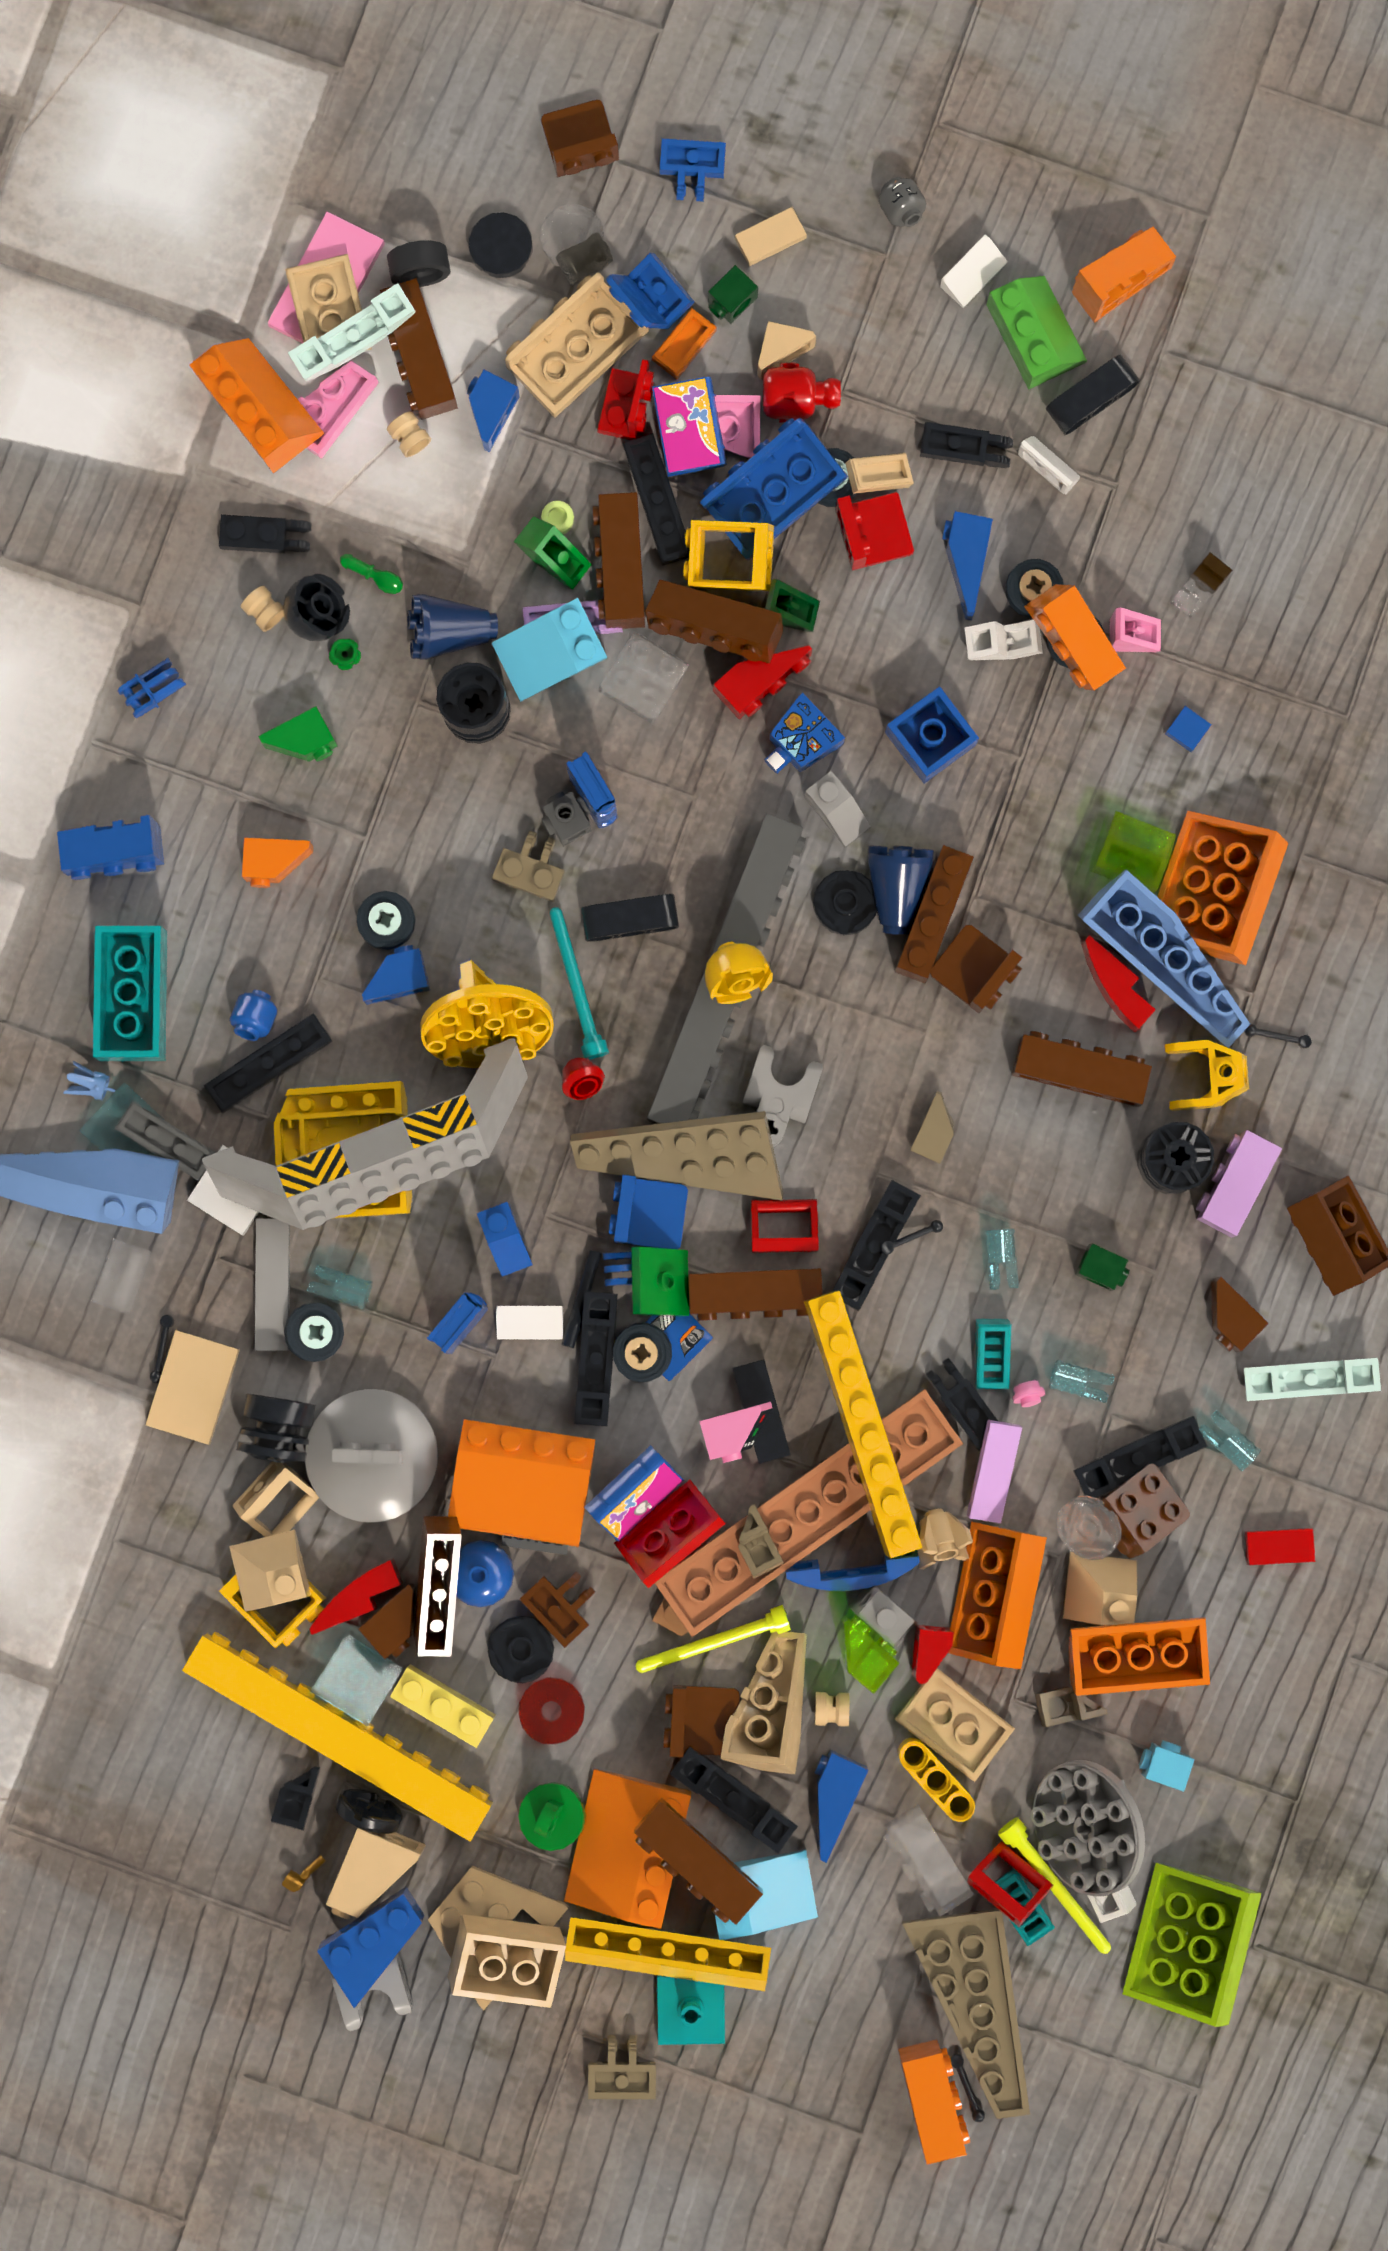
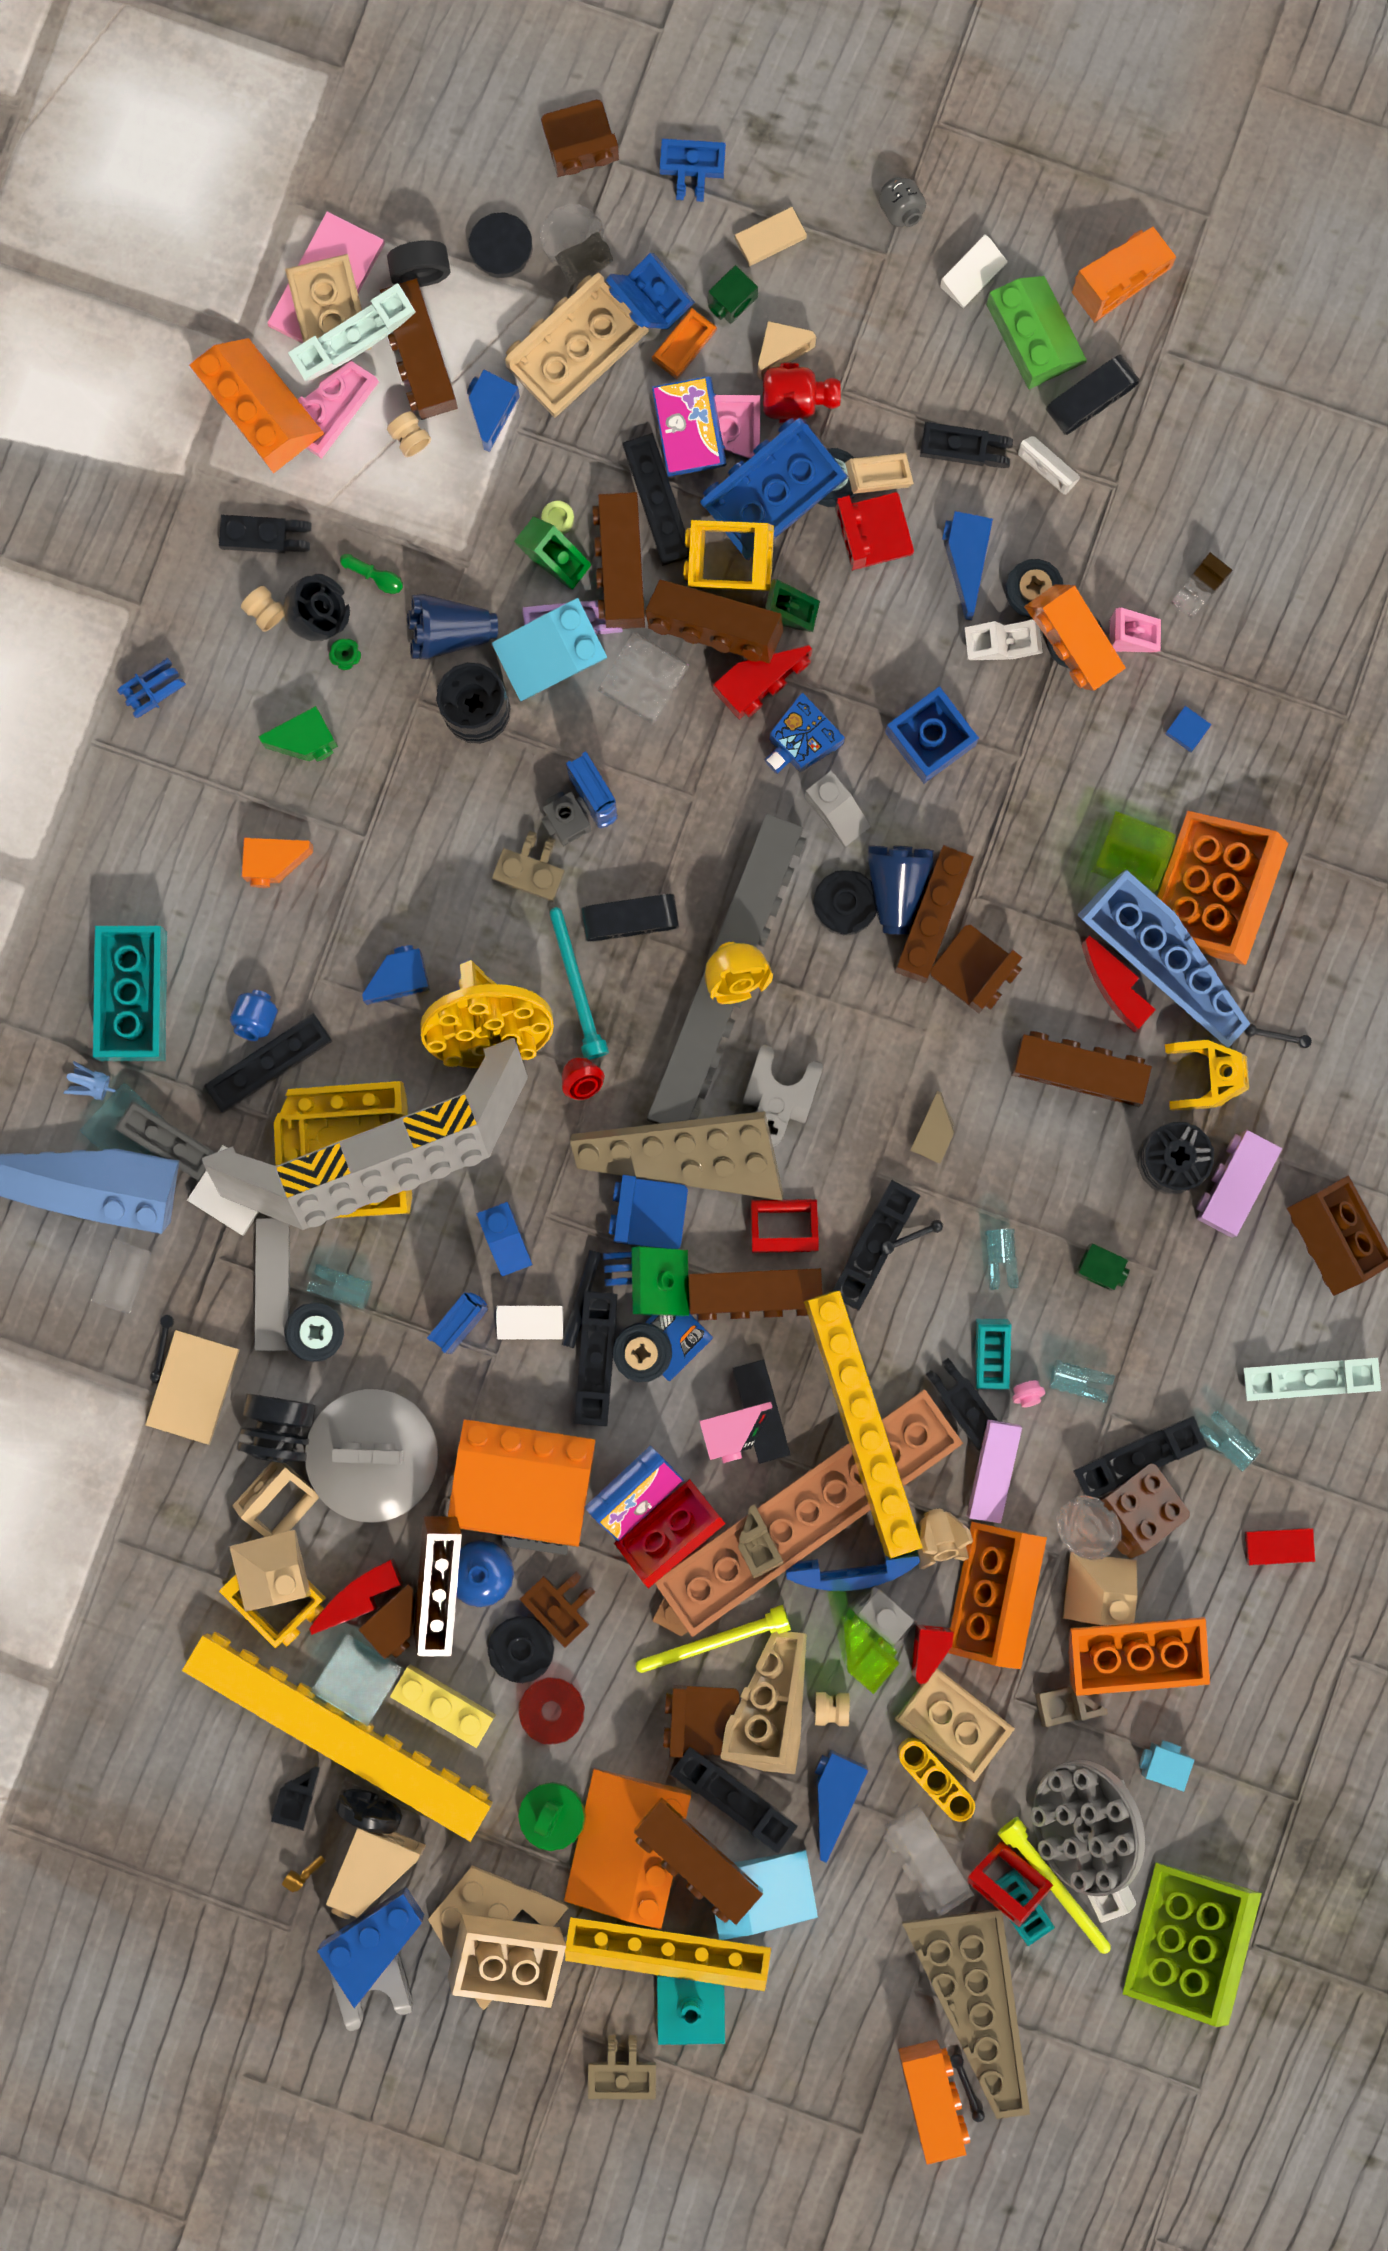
blue wedge [57,815,164,880] -> none
black wheel [356,891,416,950] -> none
red bracket [597,359,654,440] -> none
reddish brown slope [1211,1277,1269,1352] -> none

